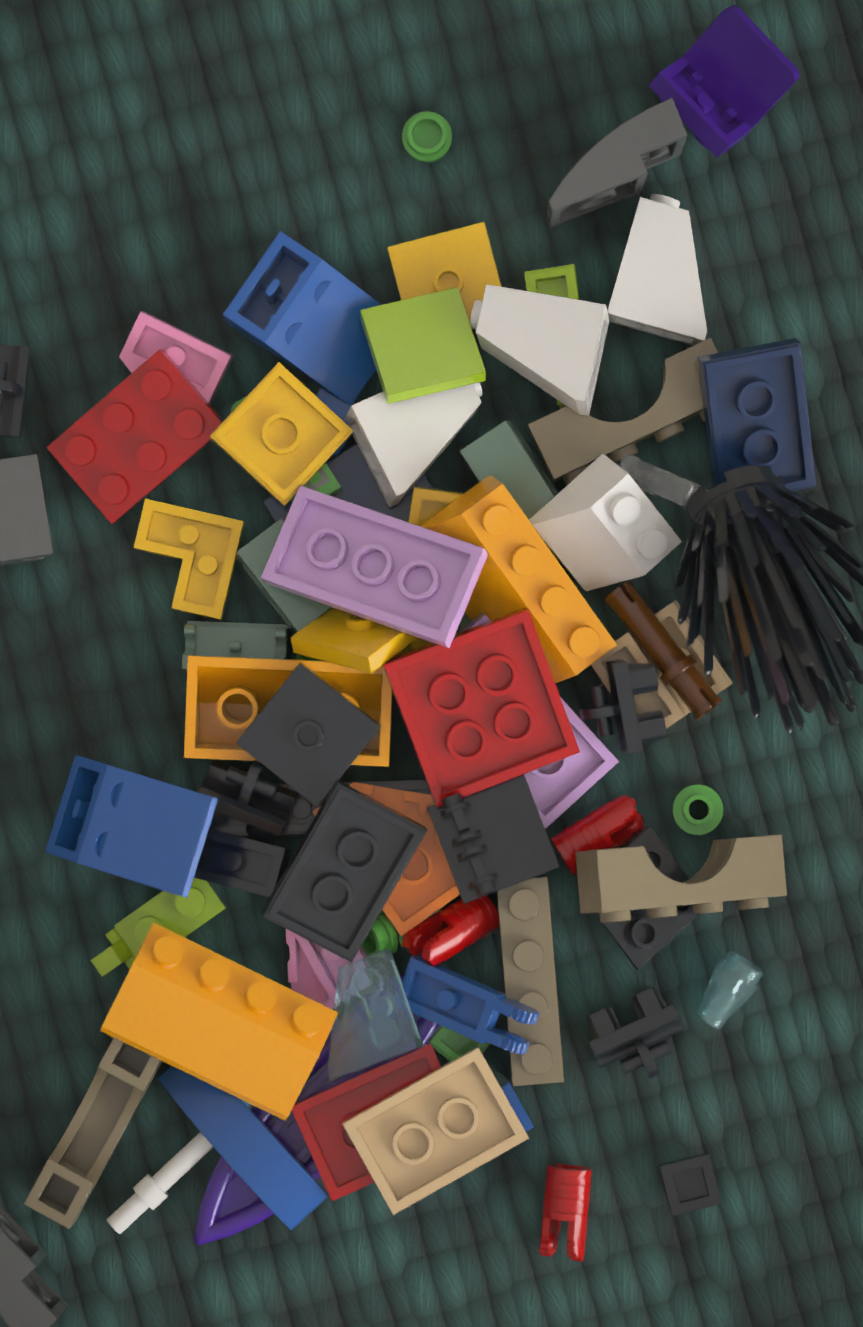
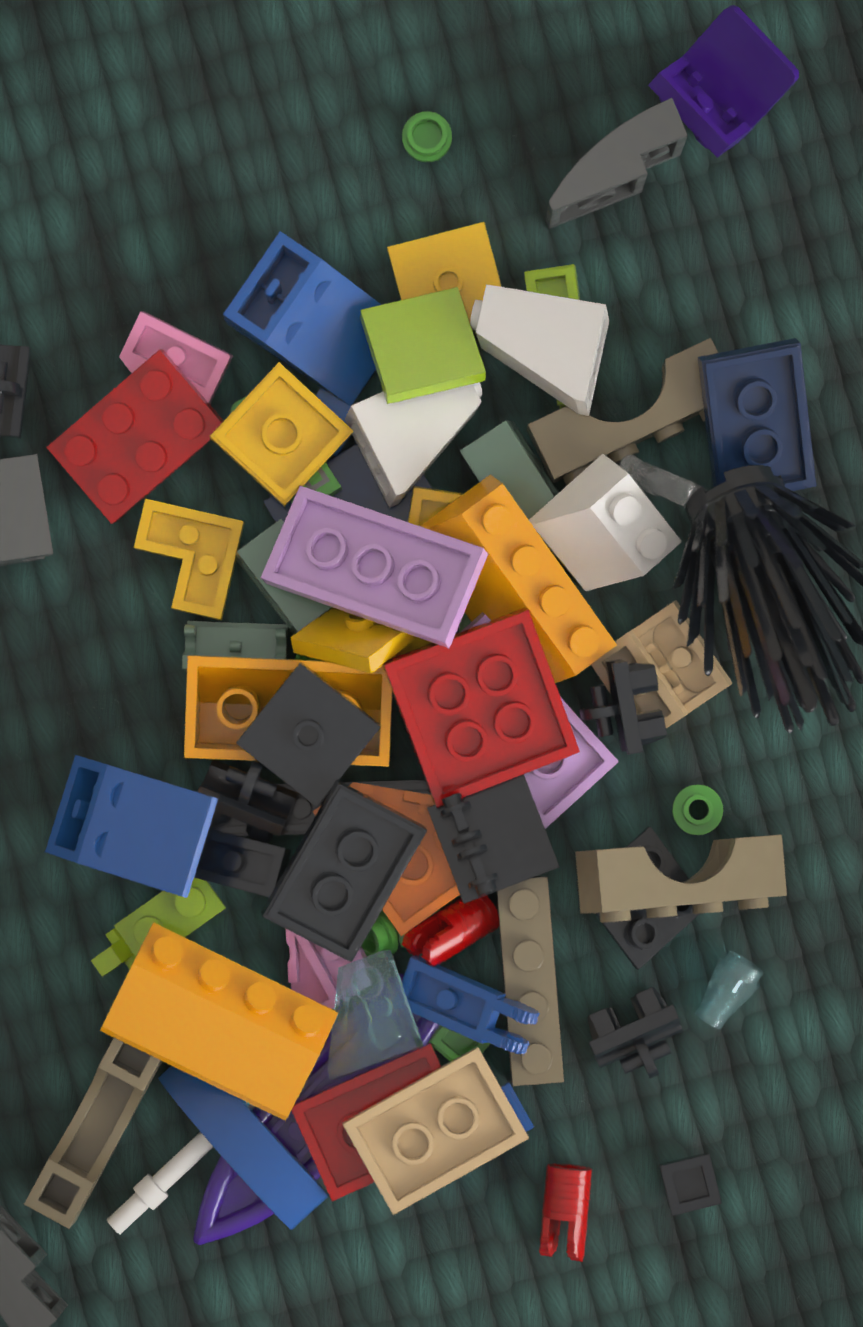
red hinge [550,794,645,876] -> none
reddish brown pin [604,581,723,720] -> none
white slope [607,194,707,346] -> none

